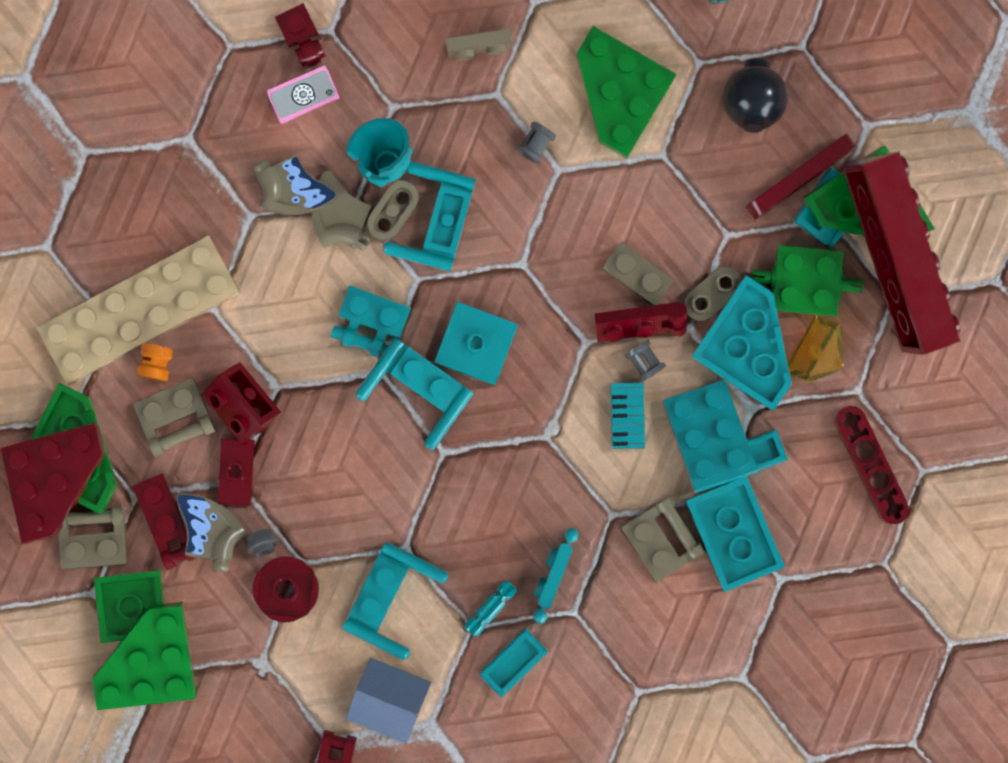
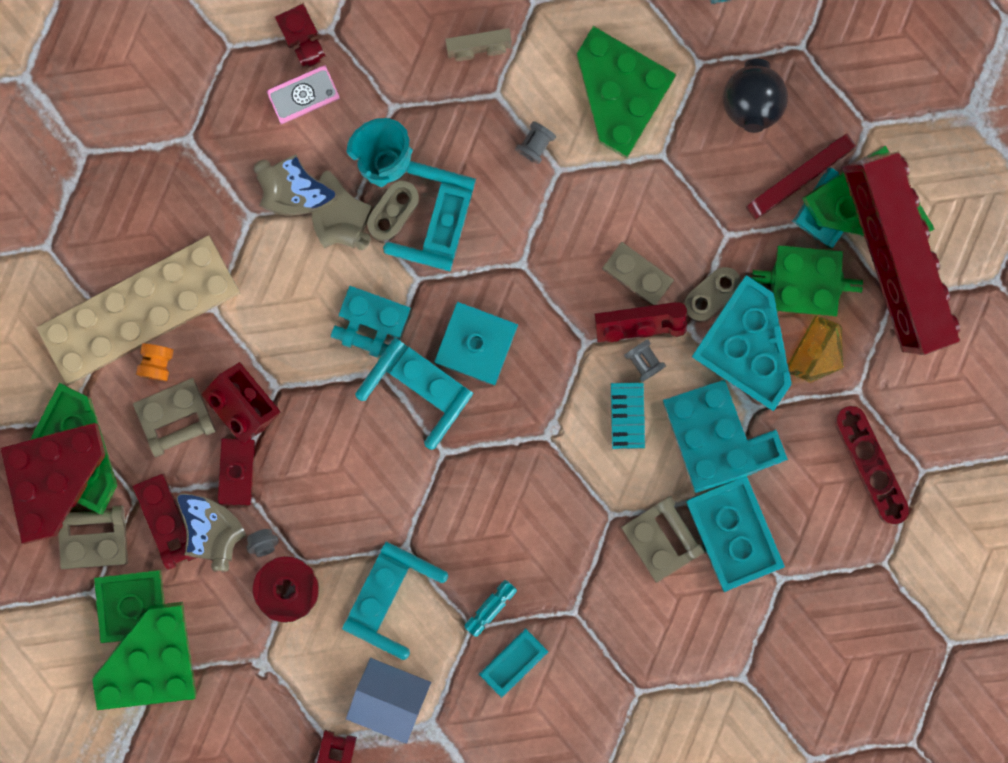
teal plate [533,528,579,623] -> none

